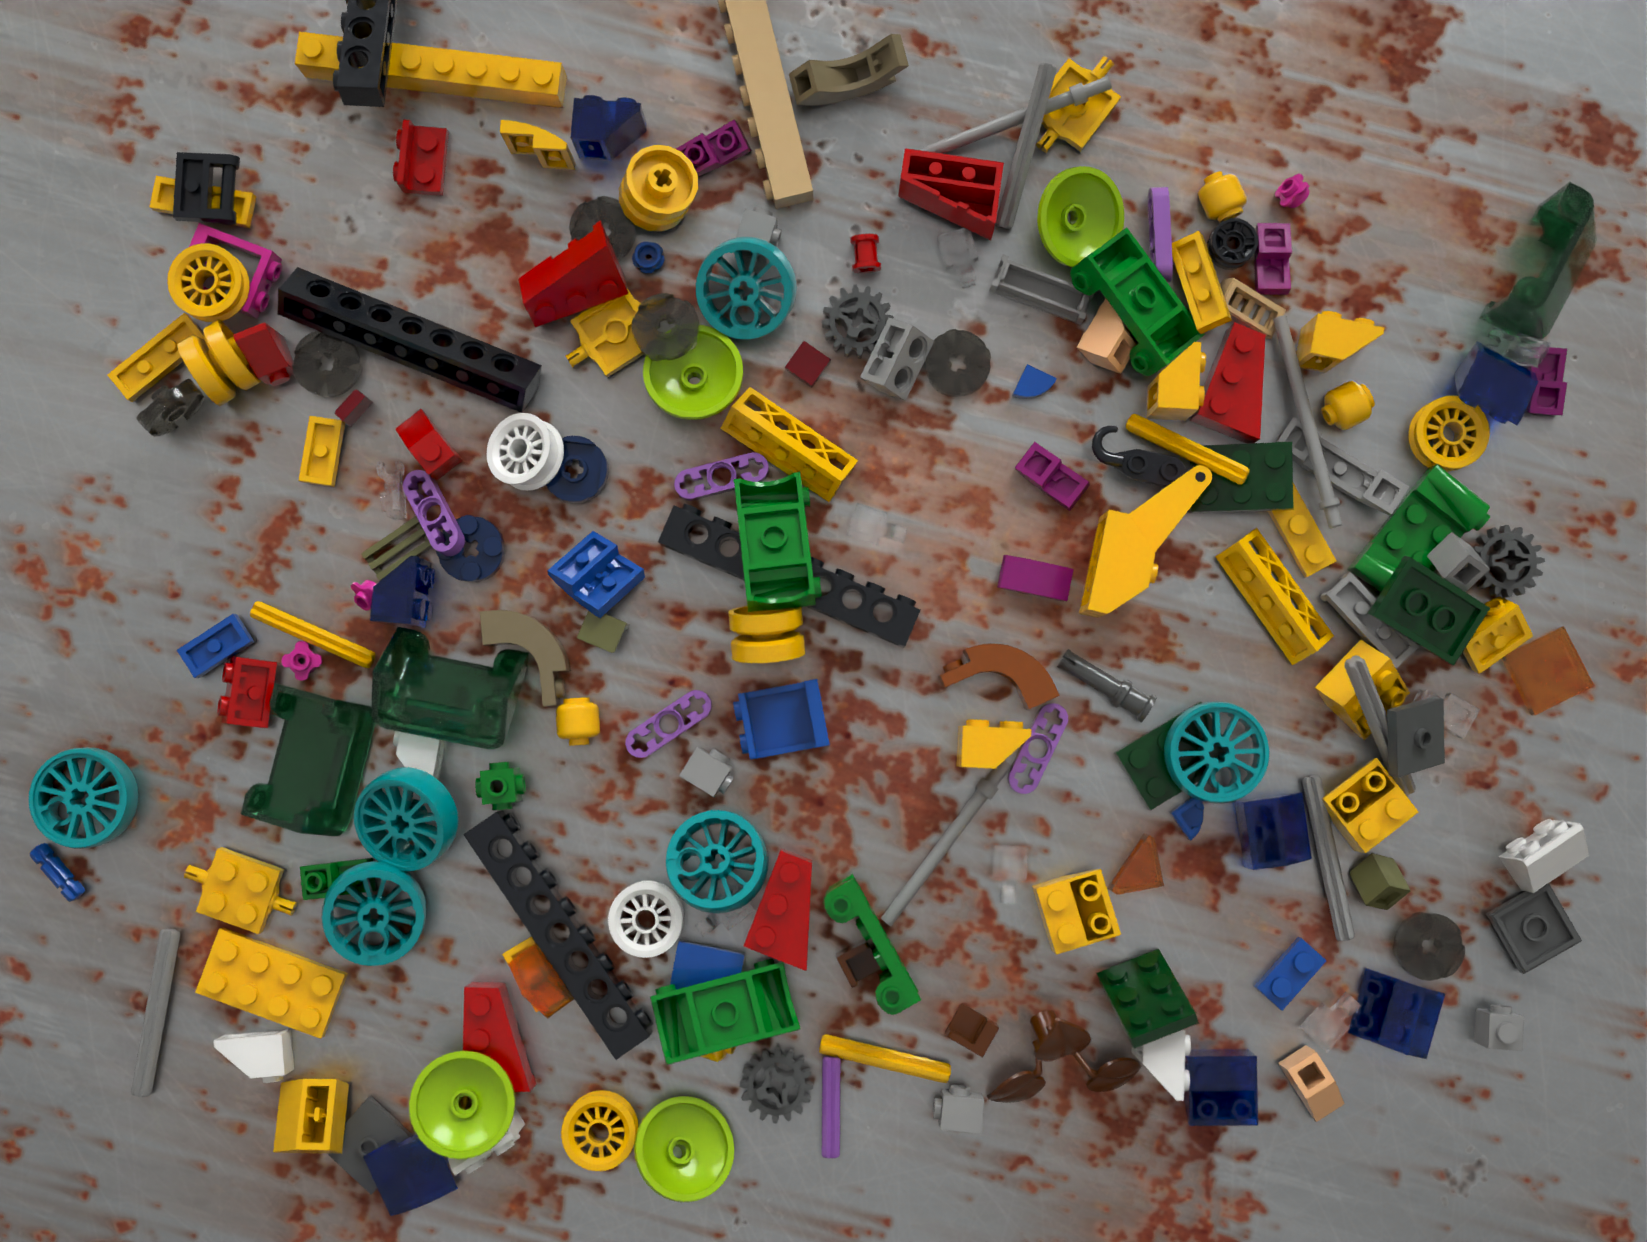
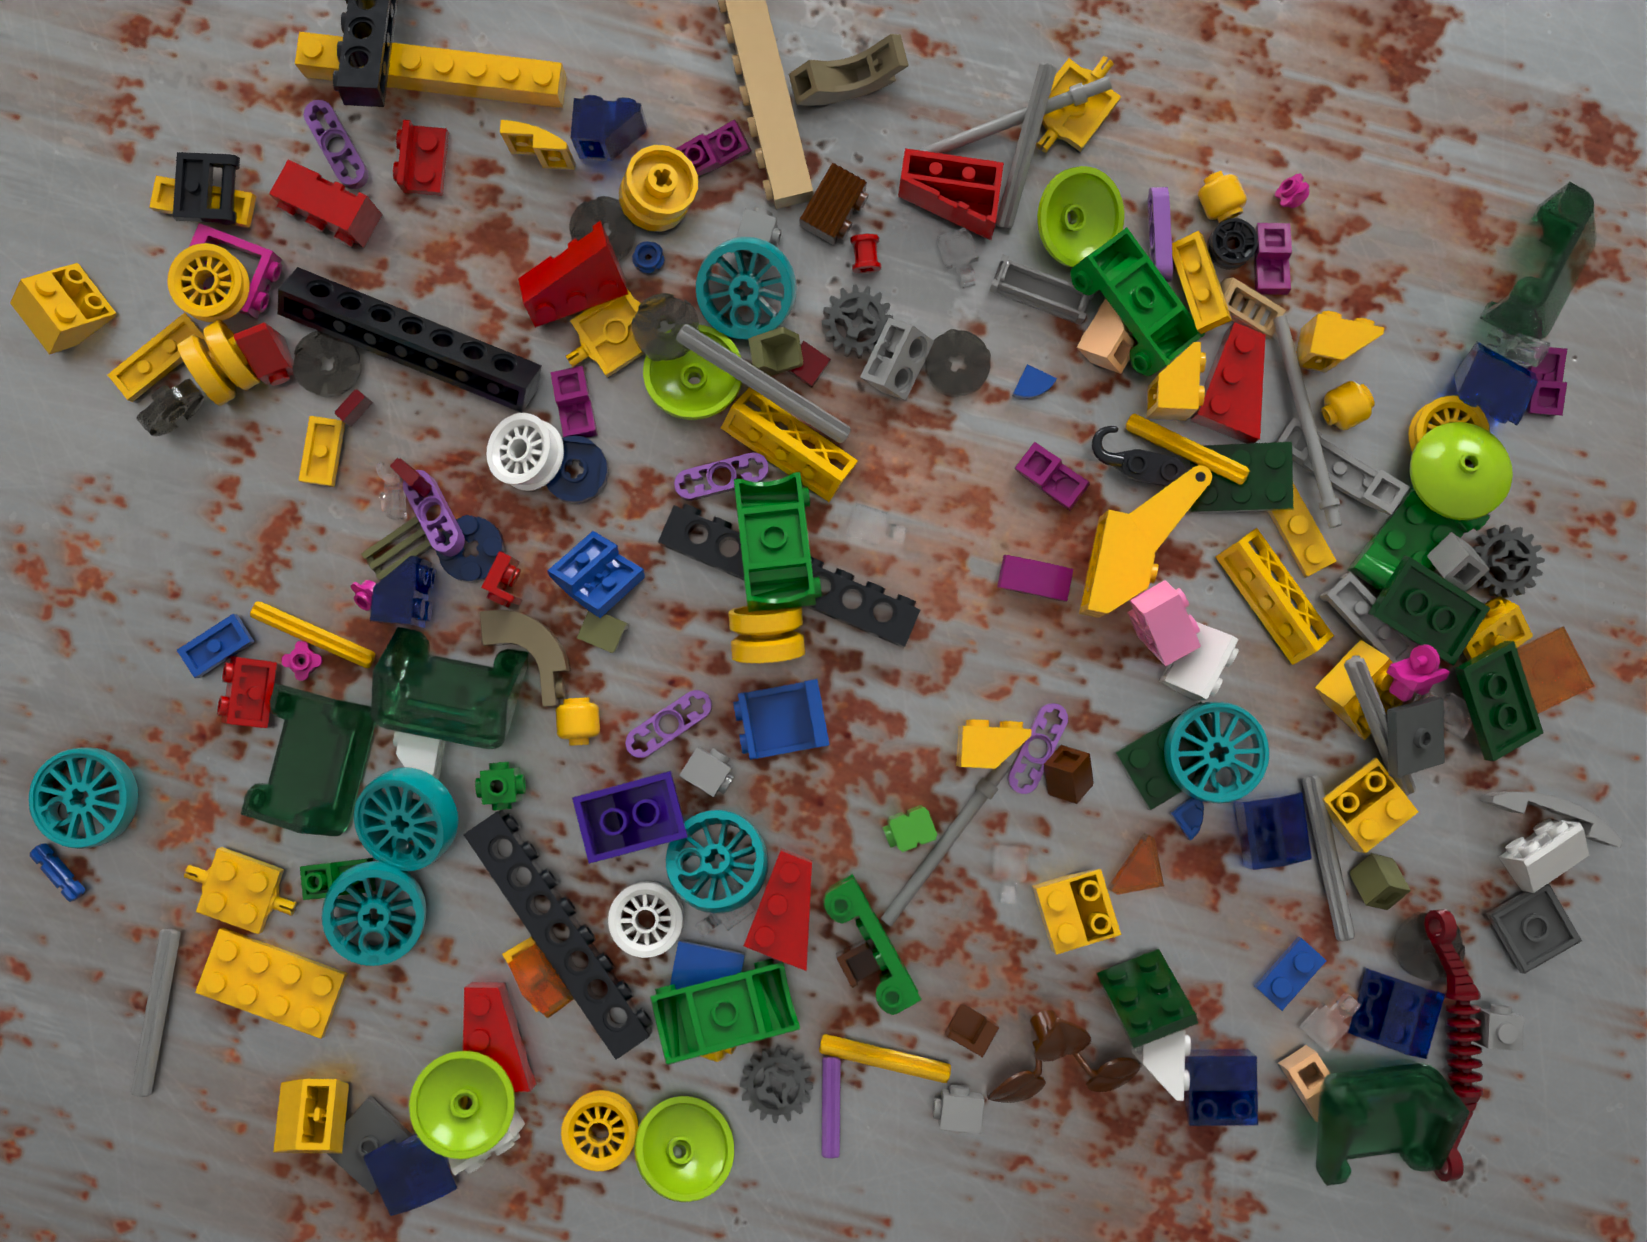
white slope [214,1029,294,1083] -> none
red slope [395,409,463,481] -> none
dark orange arch [938,643,1060,710] -> none
dark grey pin [1057,649,1157,723] -> none
none -> yellow slope [10,262,117,355]
none -> red wedge [269,159,383,248]
none -> medium lavender beam [304,100,369,189]
none -> dark red tile [390,458,432,497]
none -> red bracket [481,551,522,608]
none -> magenta slope [550,365,598,438]
none -> dark purple slope [572,771,688,864]
none -> light grey axle [676,324,851,443]
none -> olive panel [748,327,803,376]
none -> reddish brown brick [799,163,869,245]
none -> bright green brick [882,805,937,852]
none -> reddish brown panel [1044,745,1094,804]
none -> bright pink brick [1127,580,1201,666]
none -> white slope [1159,622,1239,701]
none -> clear green windscreen [1315,1063,1470,1186]
none -> dark pink hips [1386,645,1450,702]
none -> lime dish [1410,422,1513,520]
none -> dark red piece [1424,909,1483,1182]
none -> dark green plate [1454,641,1544,761]
none -> light grey slope [1481,791,1623,848]

